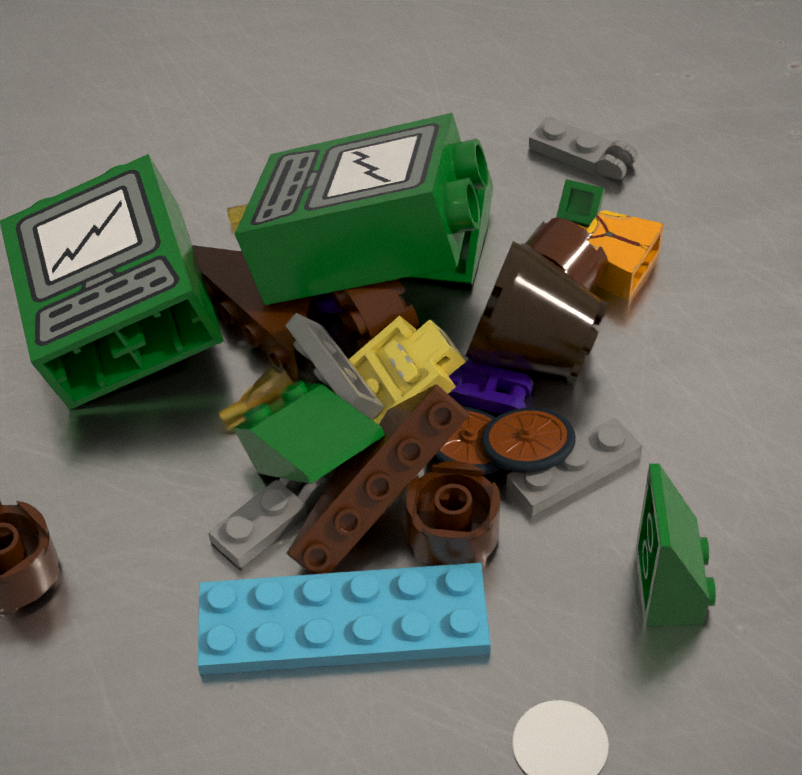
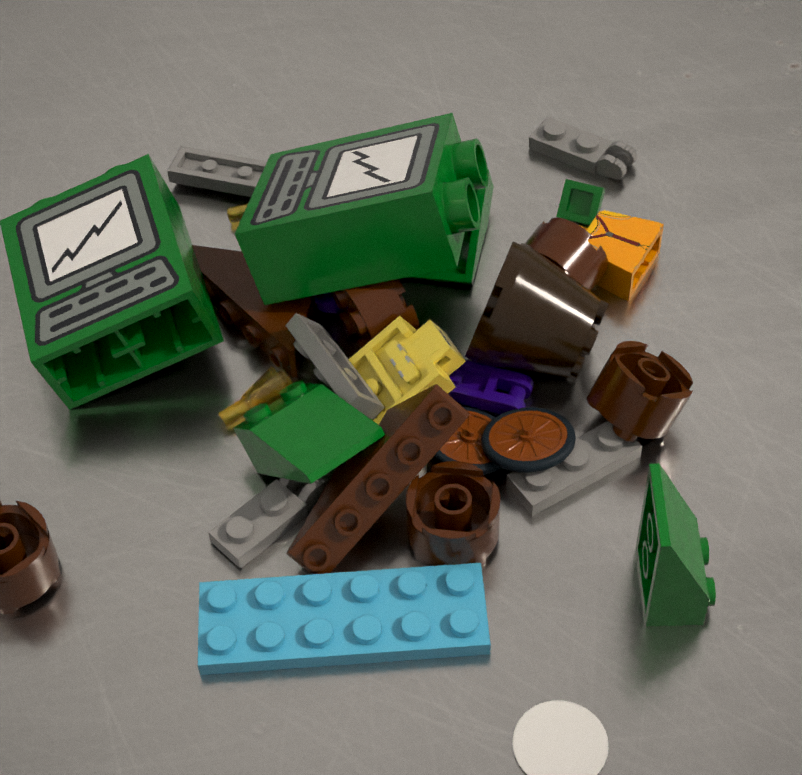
none -> light grey plate [167,146,267,197]
none -> reddish brown brick [586,341,693,442]

